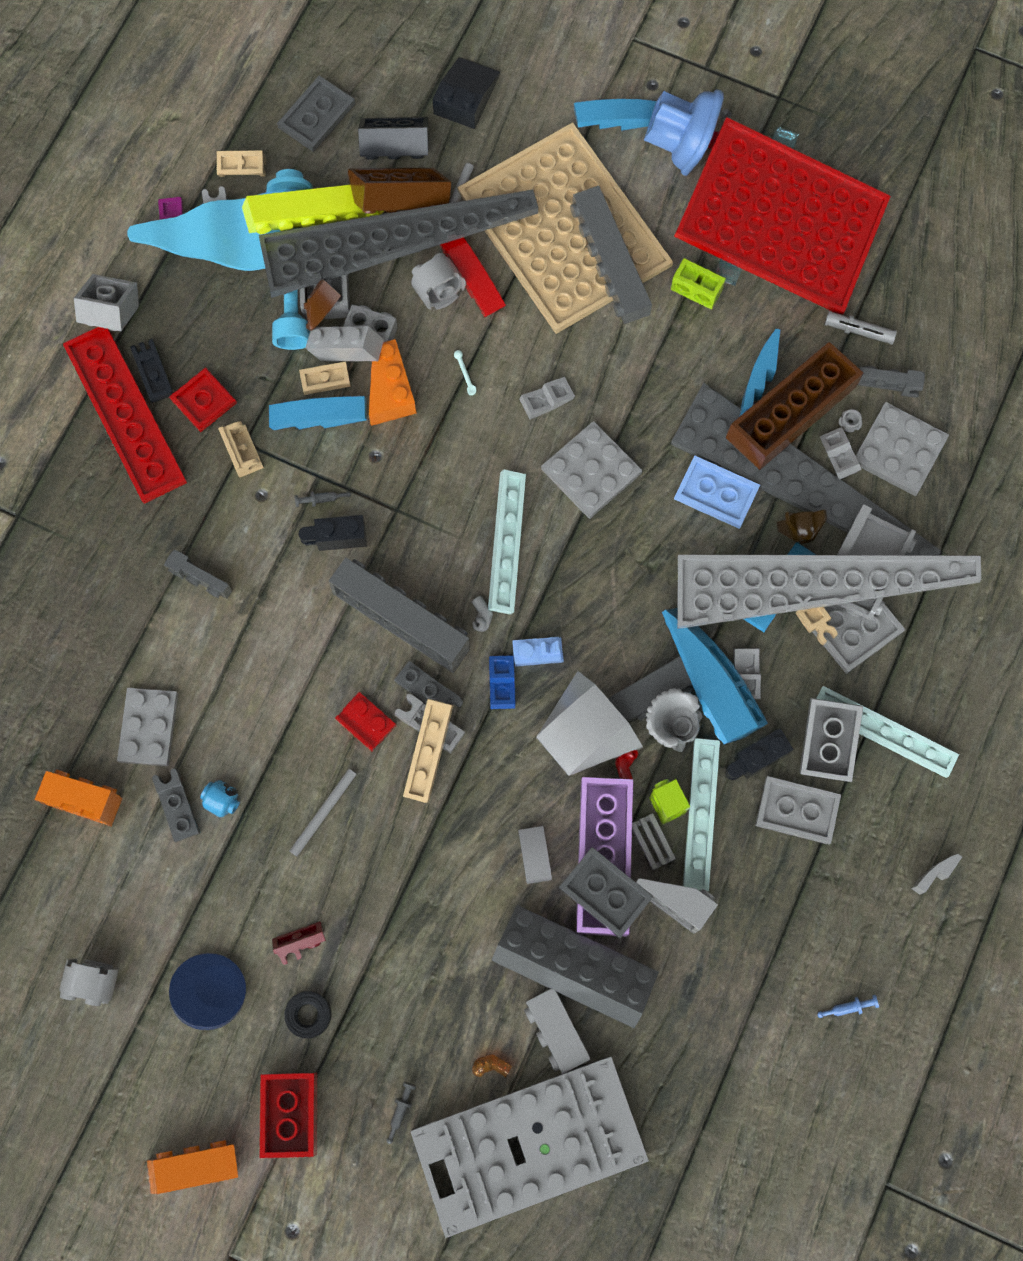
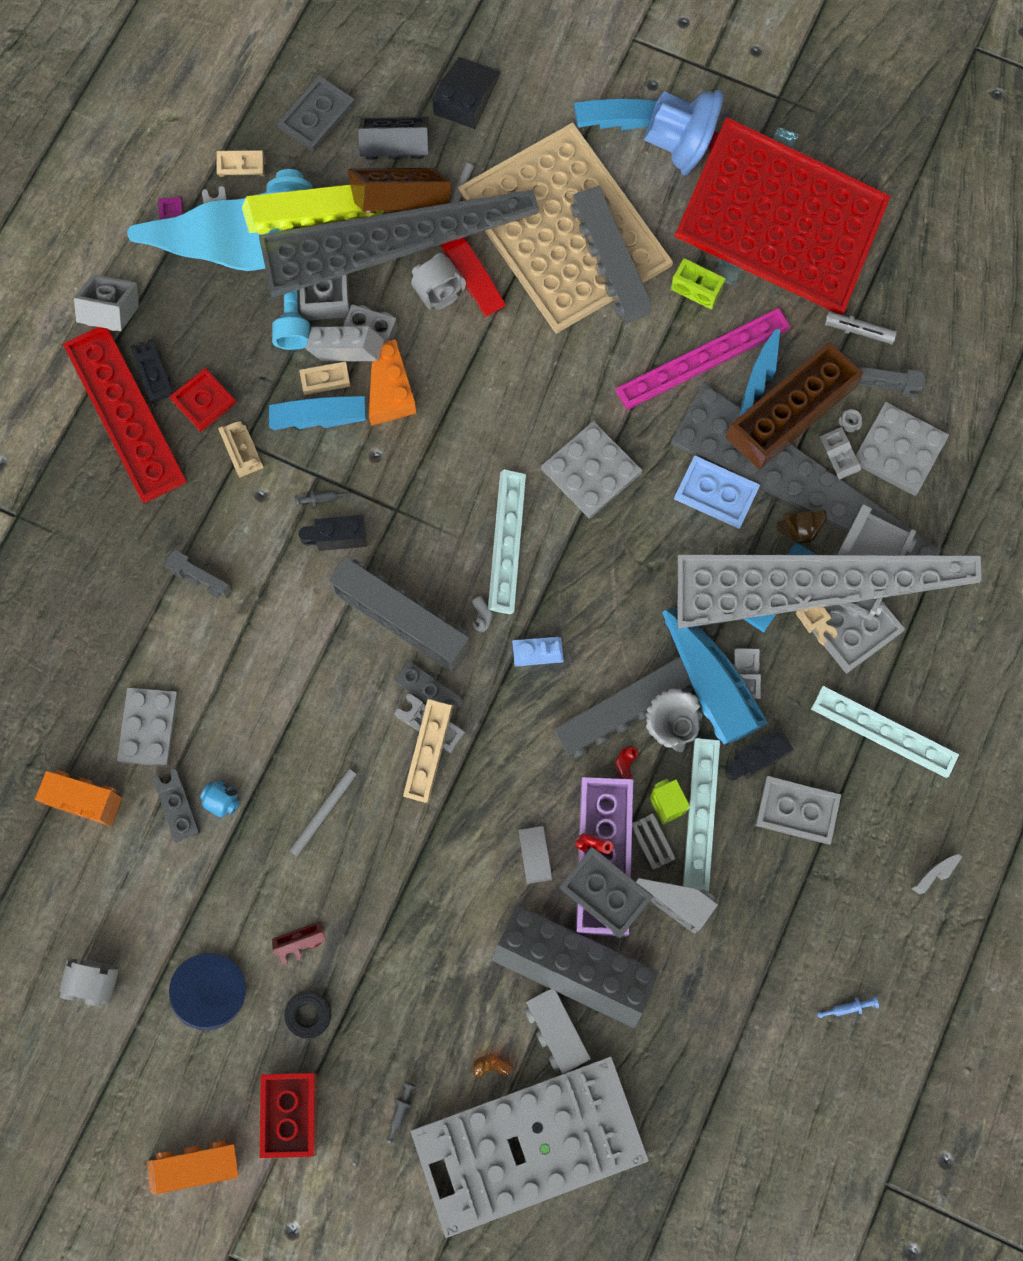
reddish brown slope [303,280,341,331] -> none
red plate [335,692,396,752] -> none
light aqua hinge [454,350,476,395] -> none
blue slope [489,656,515,709] -> none
light grey slope [519,377,575,419] -> none
light grey wedge [536,671,643,776] -> none
light grey brick [799,698,863,782] -> none
none -> red arm [575,833,613,854]
none -> dark pink tile [615,308,791,410]

